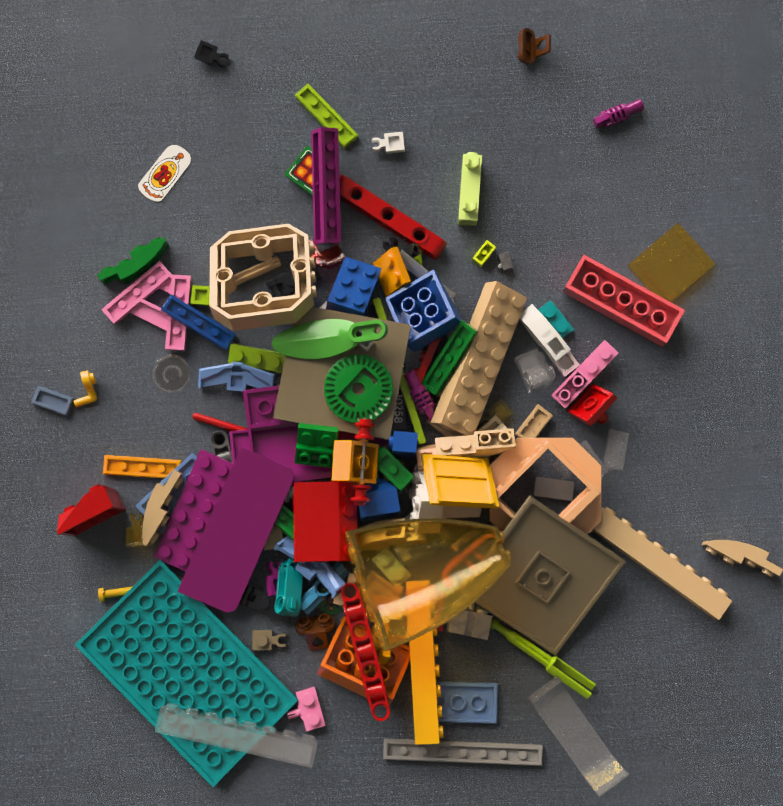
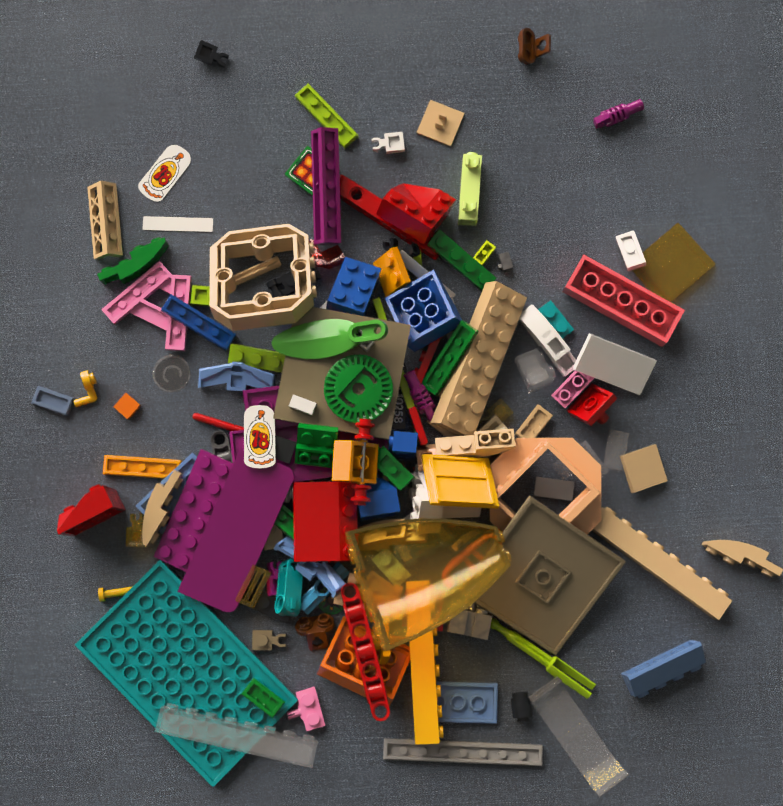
none -> tan fence [87,181,123,260]
none -> orange tile [113,393,141,420]
none -> white sticker [143,216,213,232]
none -> clear yellow tile [235,564,271,609]
none -> green plate [242,678,285,718]
none -> sticker [244,405,276,469]
none -> black piece [275,435,297,464]
none -> white piece [289,395,317,416]
none -> red slope [376,183,456,244]
none -> red tile [408,406,428,447]
none -> tan piece [417,100,465,147]
none -> green plate [426,229,496,292]
none -> black brick [511,692,532,722]
none -> white tile [573,333,657,395]
none -> white plate [616,230,646,271]
none -> tan tile [620,444,668,493]
none -> medium blue slope [621,640,706,698]

